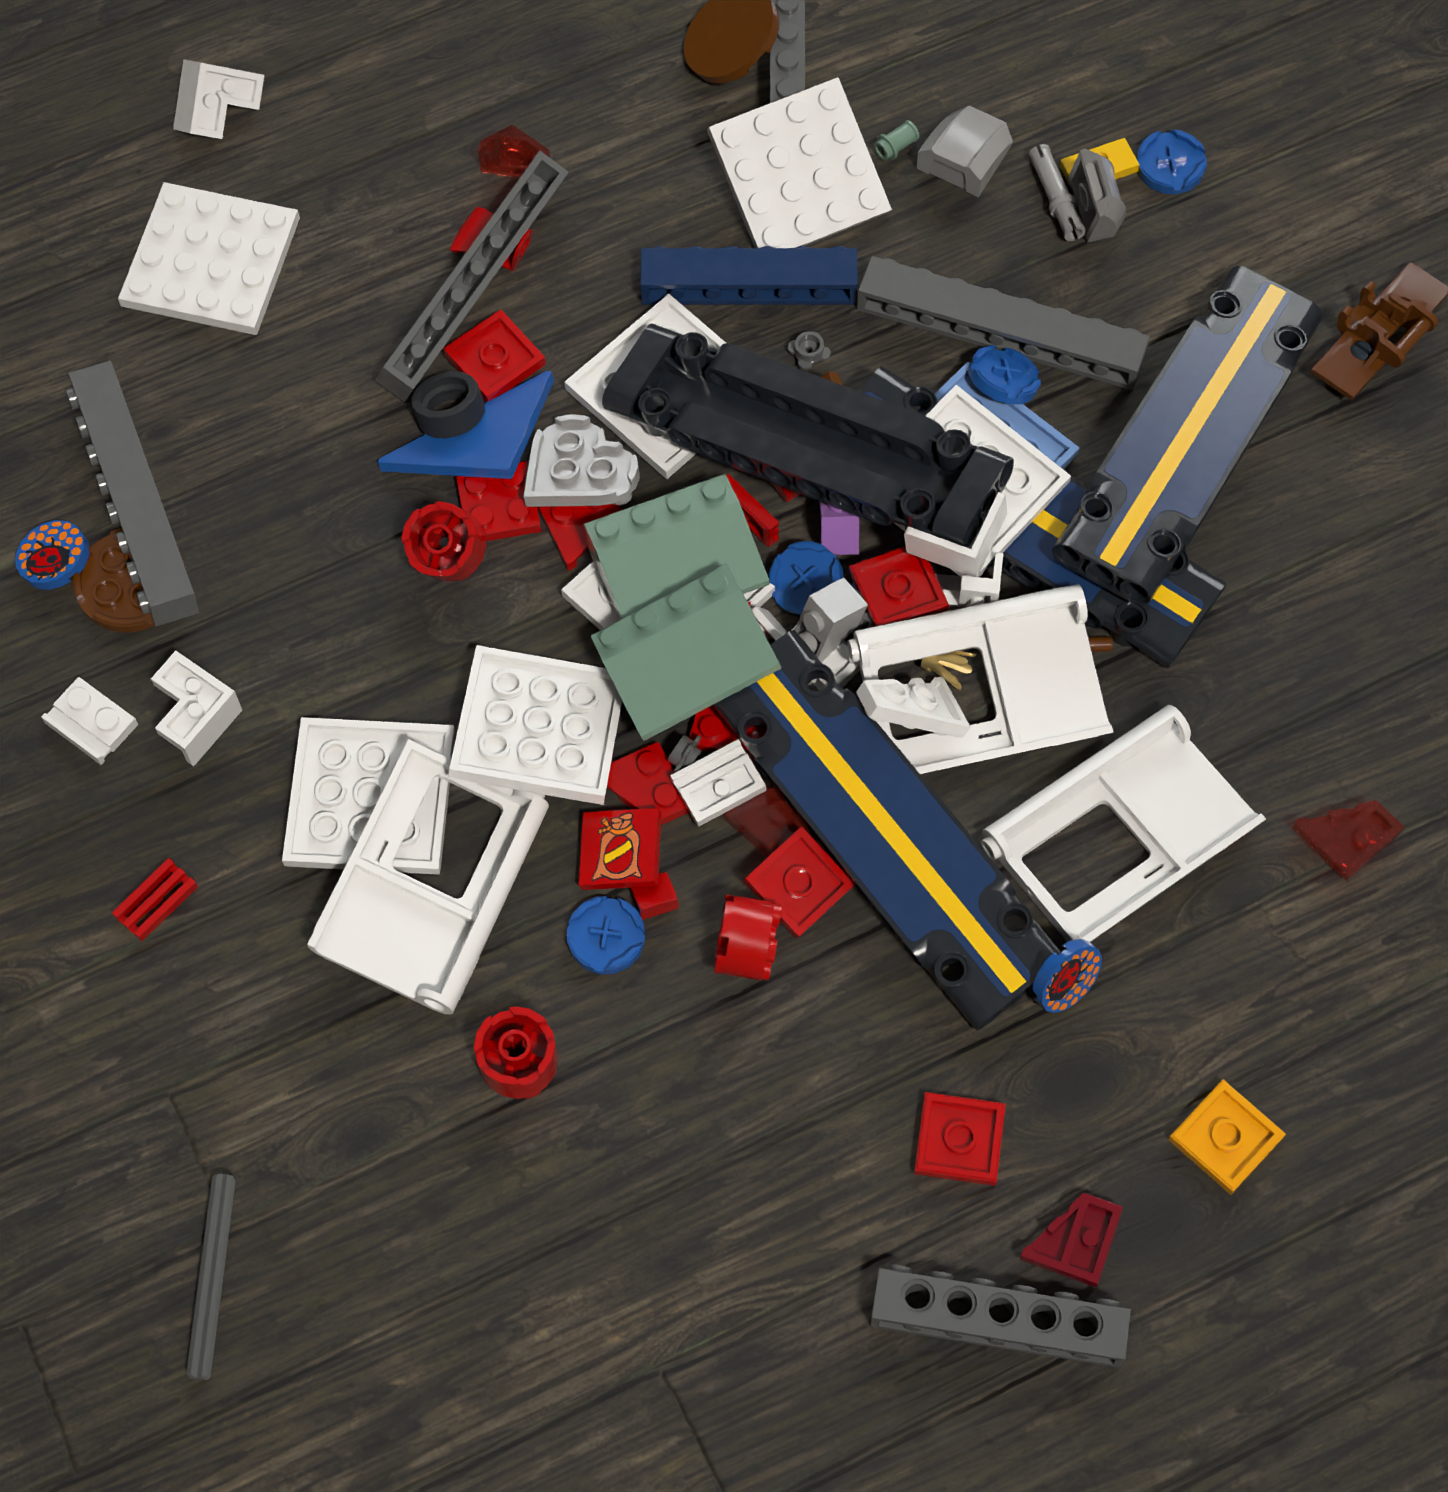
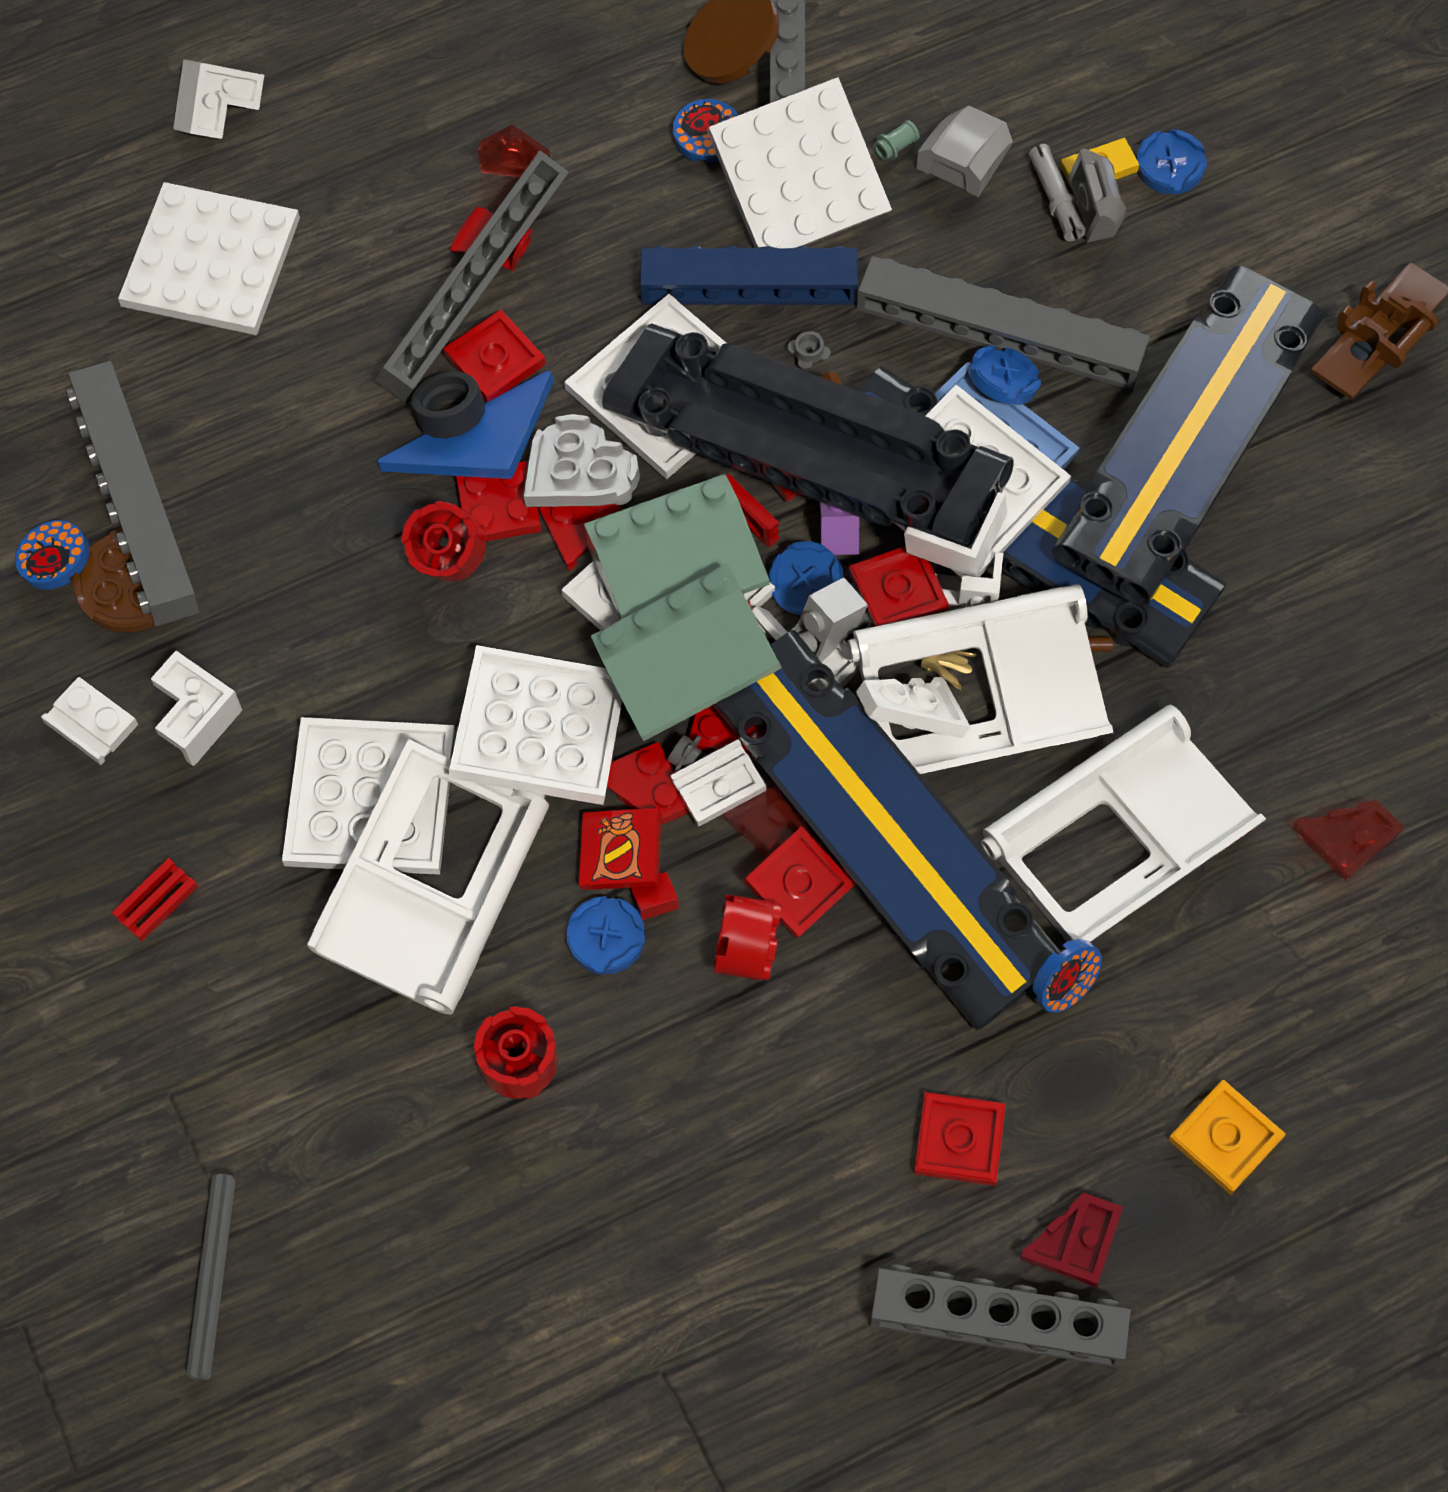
none -> tile [673,99,739,163]

